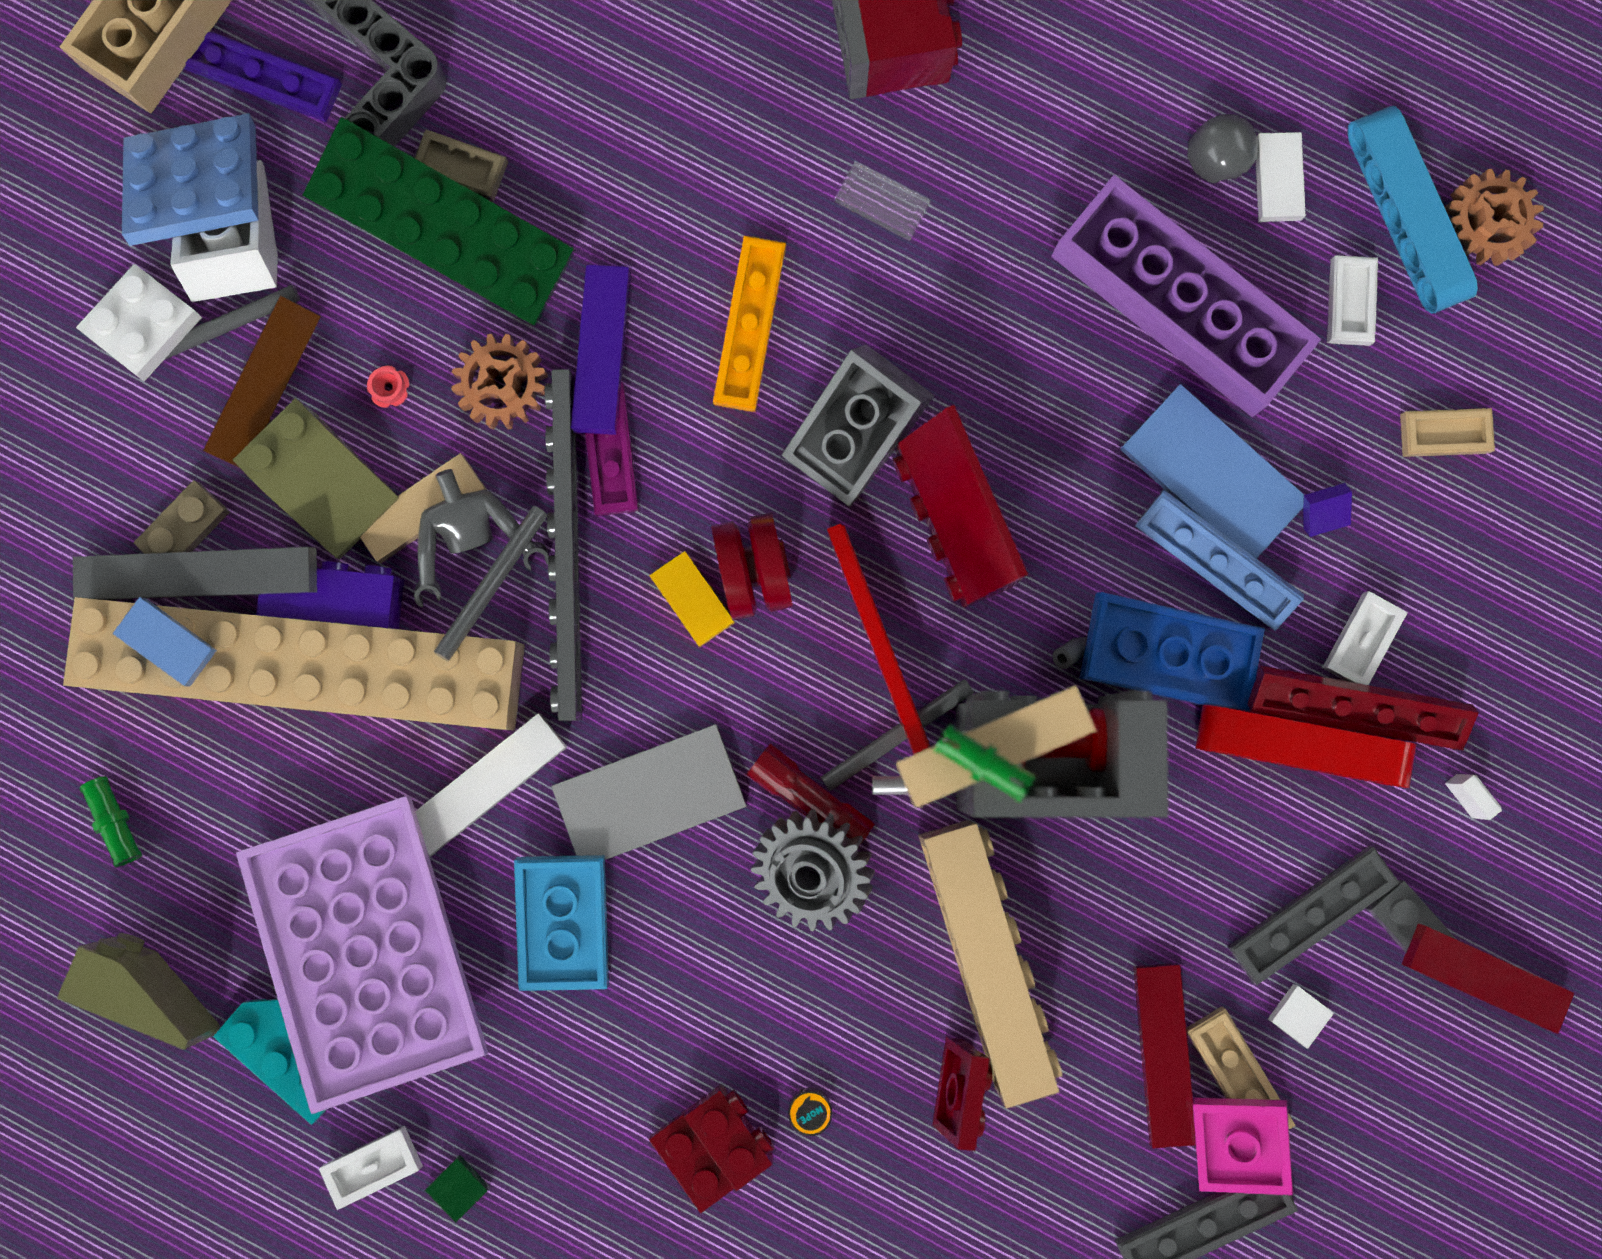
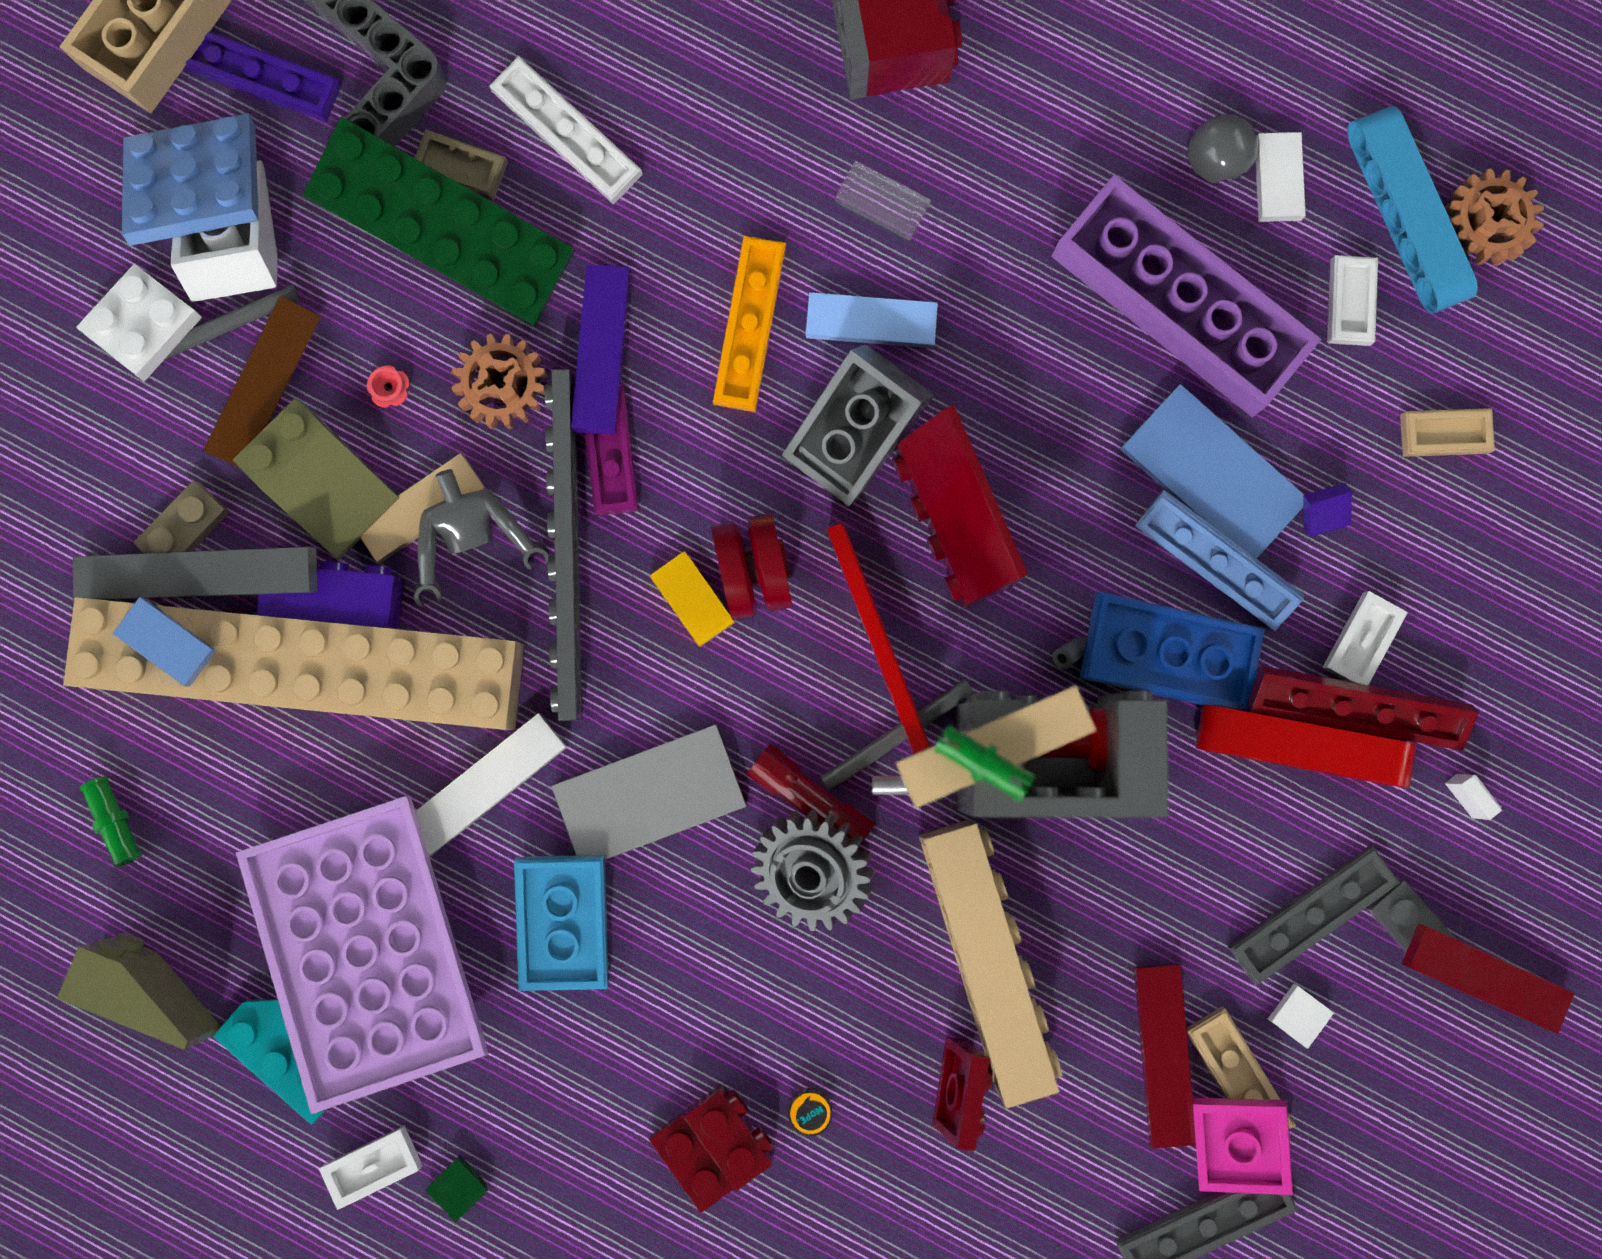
dark grey bar [434,506,548,662] -> none
none -> white tile [489,56,643,205]
none -> light blue tile [806,292,938,348]

